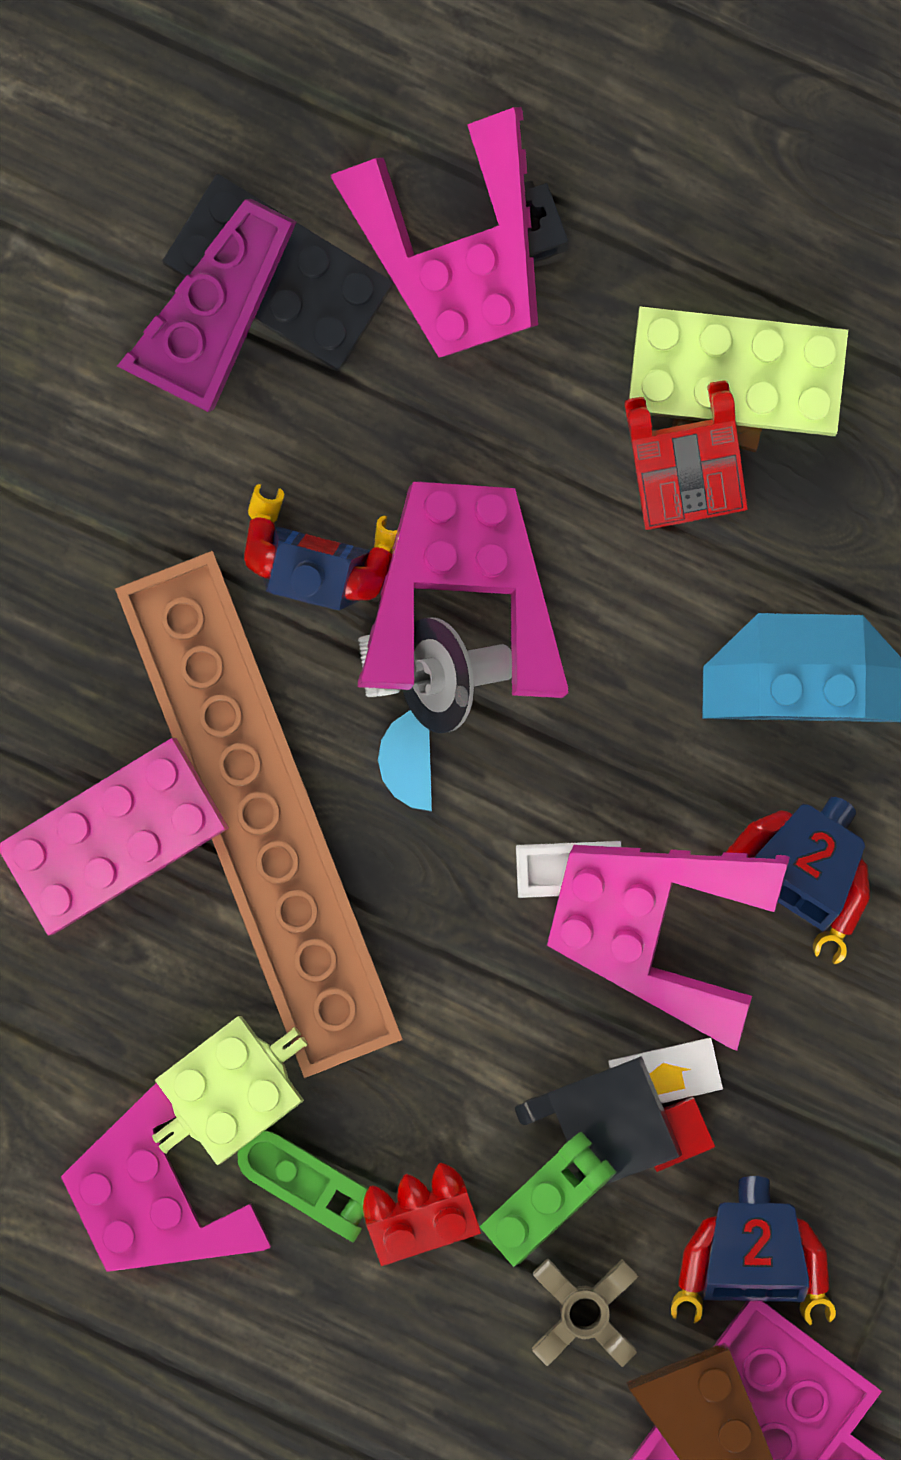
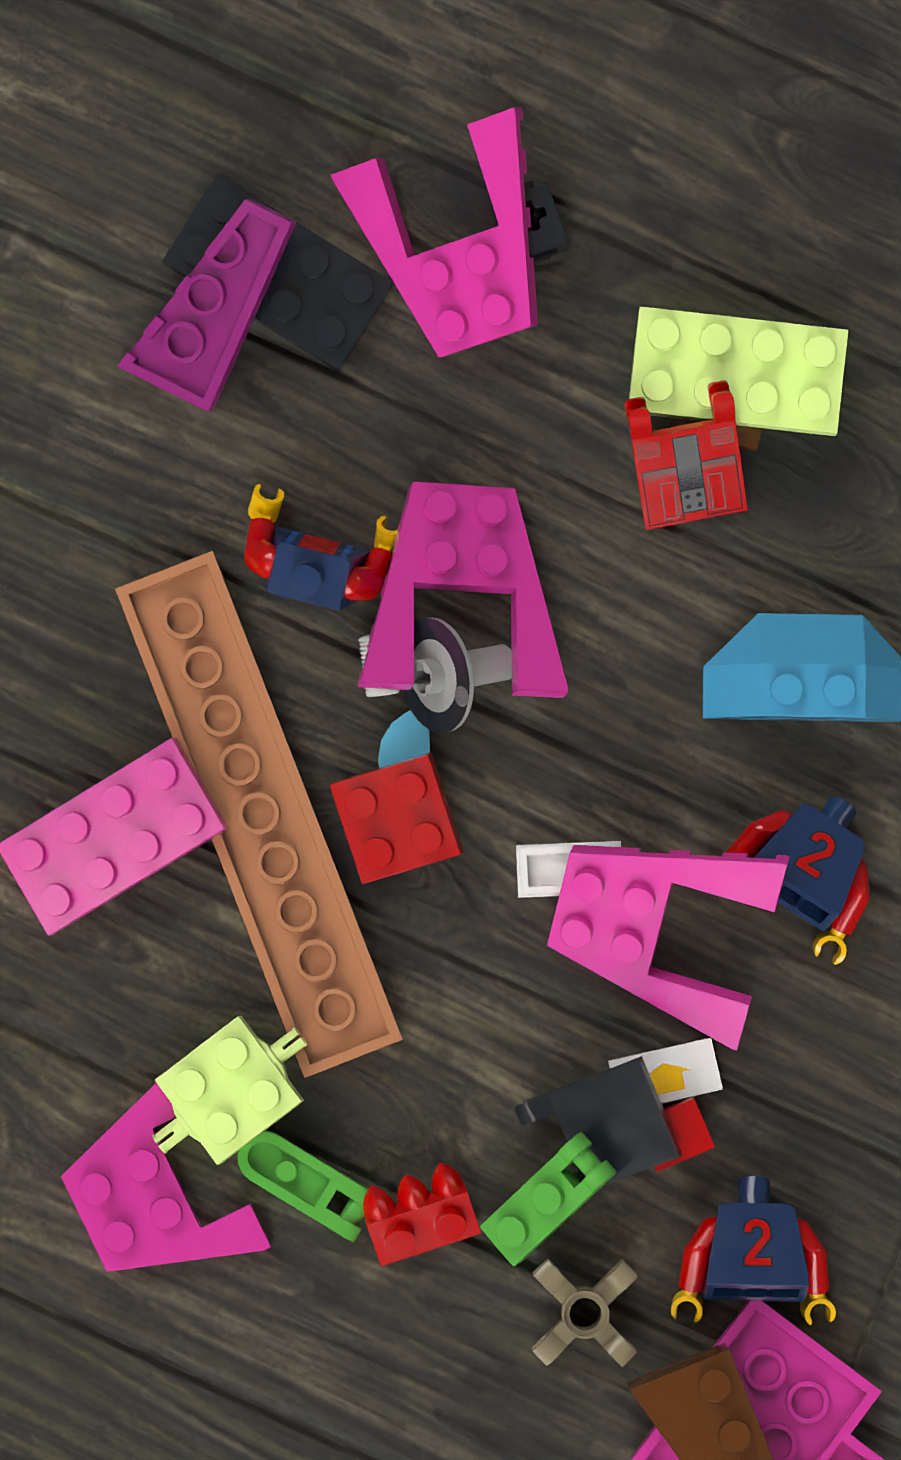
none -> red plate [330,752,464,884]

